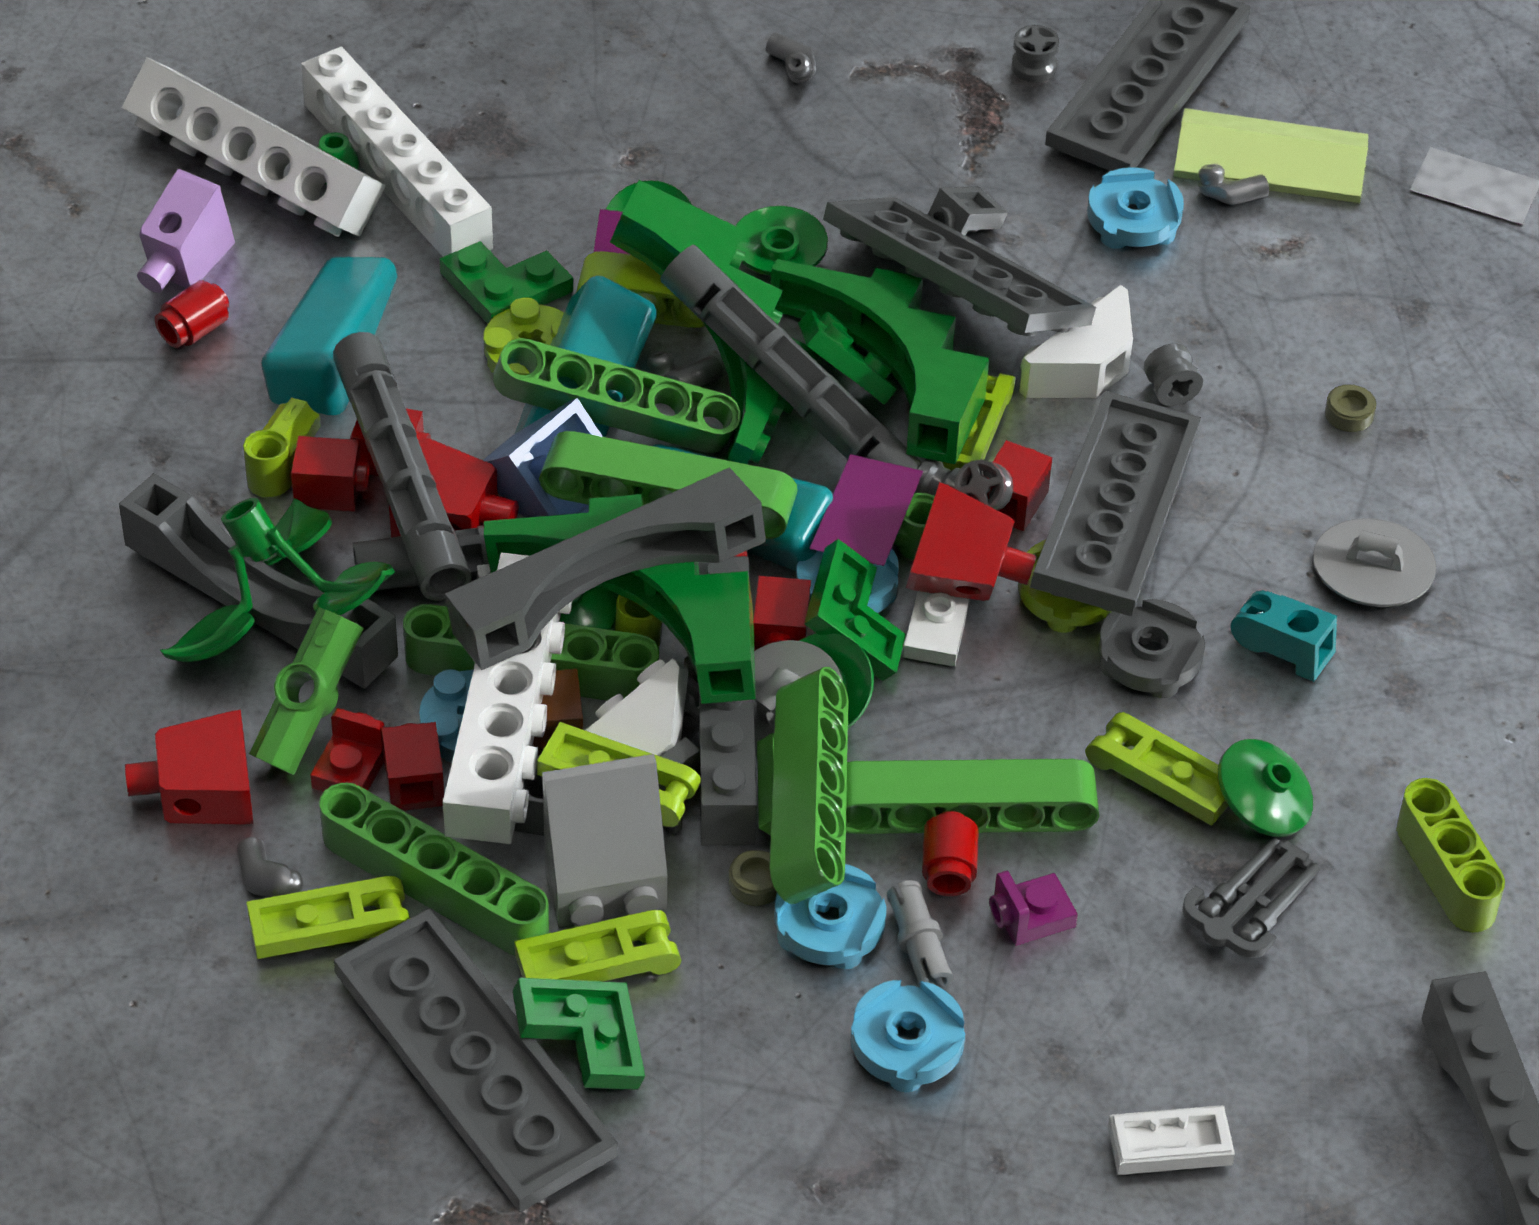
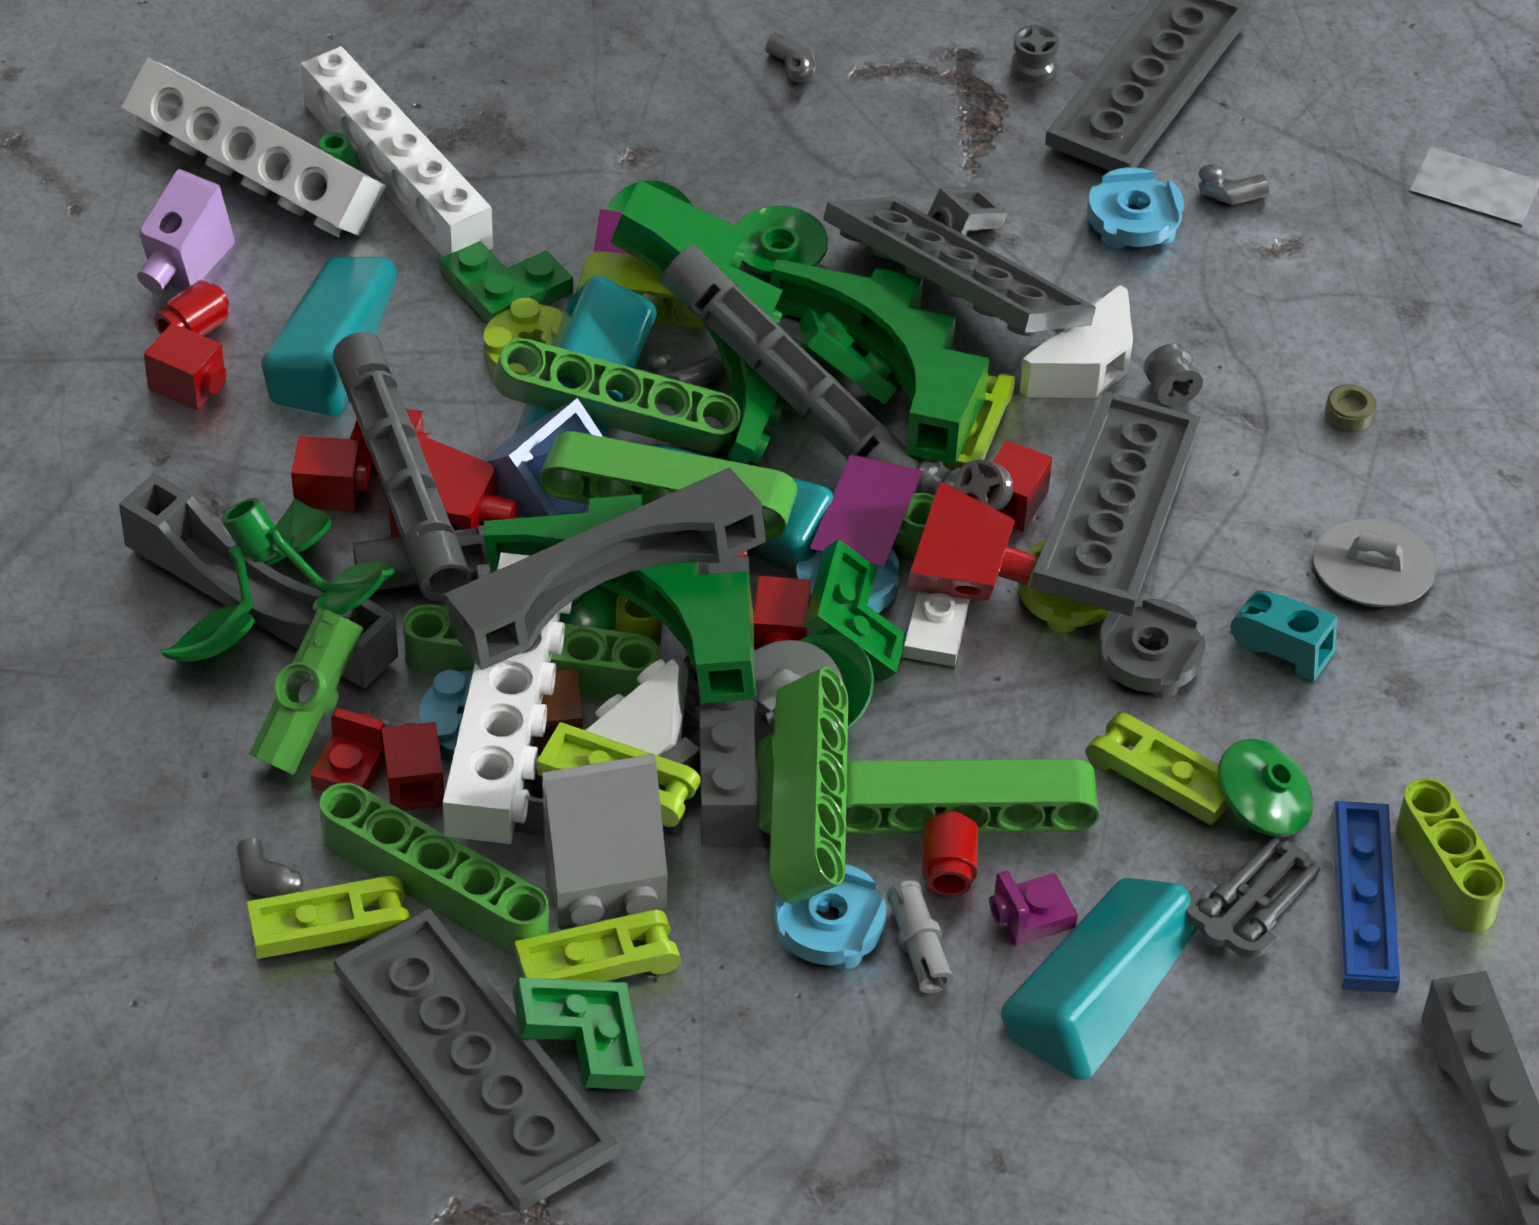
red torso [125,710,254,825] -> none
lime piece [243,397,321,497] -> none
olive tile [729,850,777,906] -> none
medium azure plate [850,980,965,1092] -> none
white plate [1108,1105,1235,1175] -> none
yellowish green slope [1173,108,1369,203] -> none
none -> red brick [143,323,227,410]
none -> teal piece [1001,878,1198,1080]
none -> blue tile [1332,801,1400,993]

